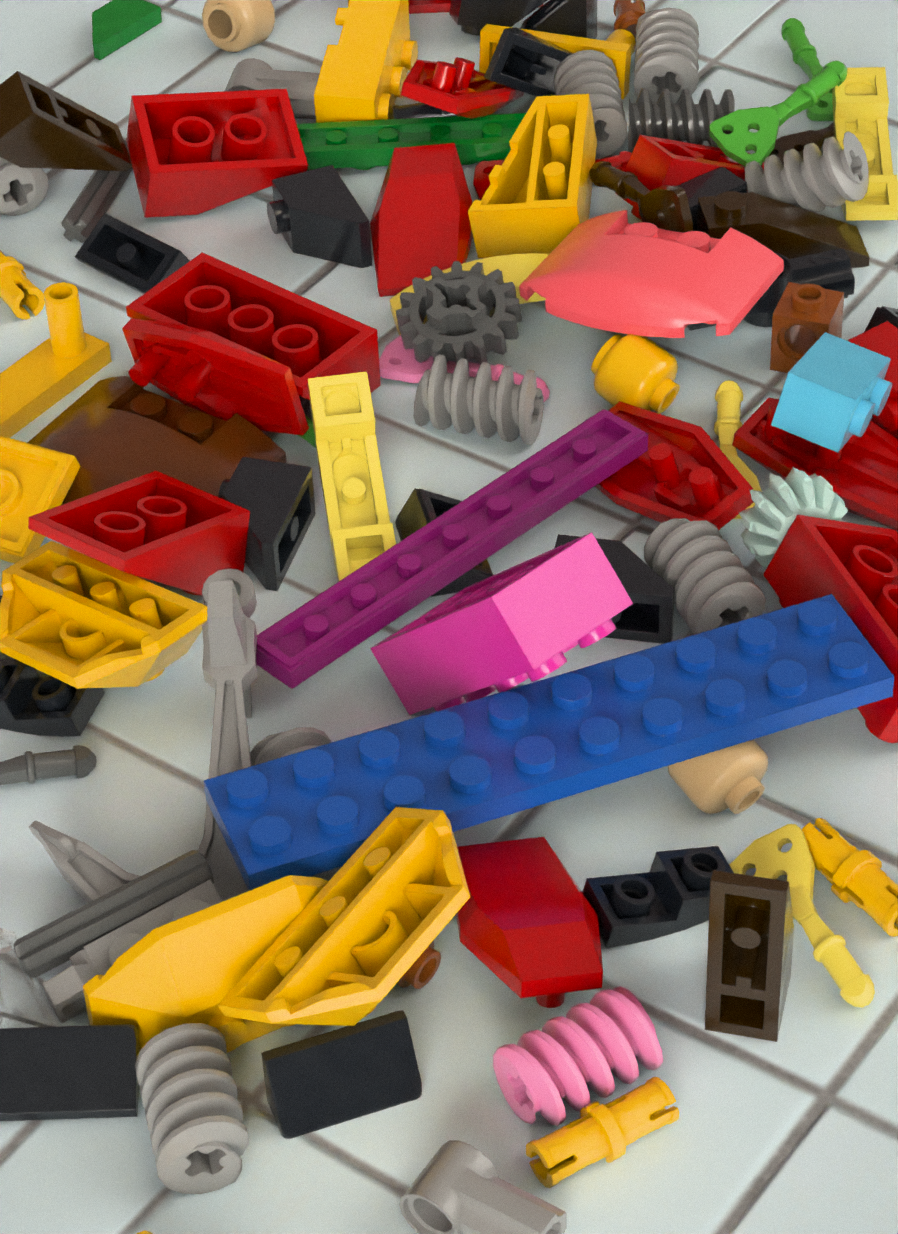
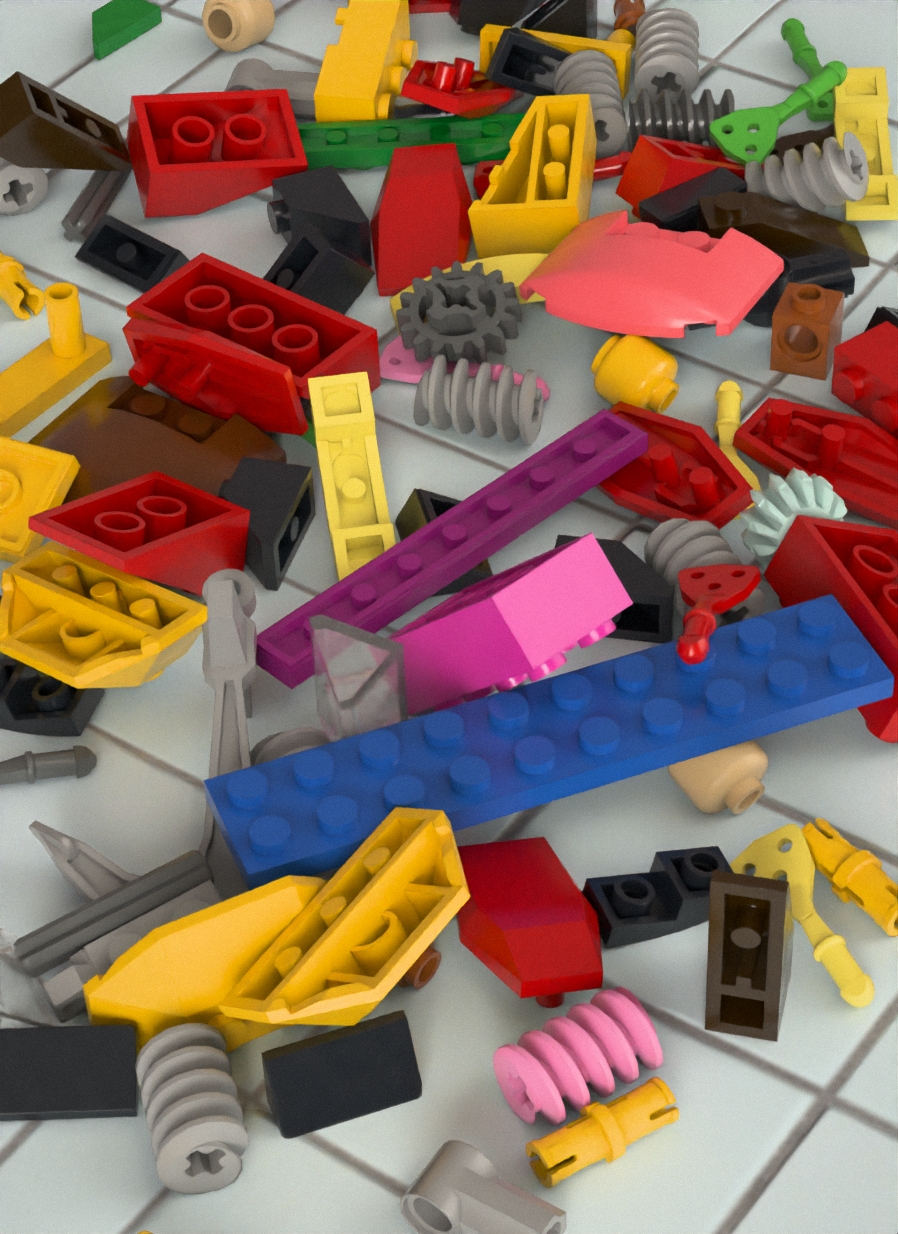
dark brown piece [589,161,693,233] -> none
medium azure brick [771,332,892,453] -> none
none -> black slope [263,221,375,315]
none -> clear slope [309,615,408,742]
none -> red piece [676,564,761,665]

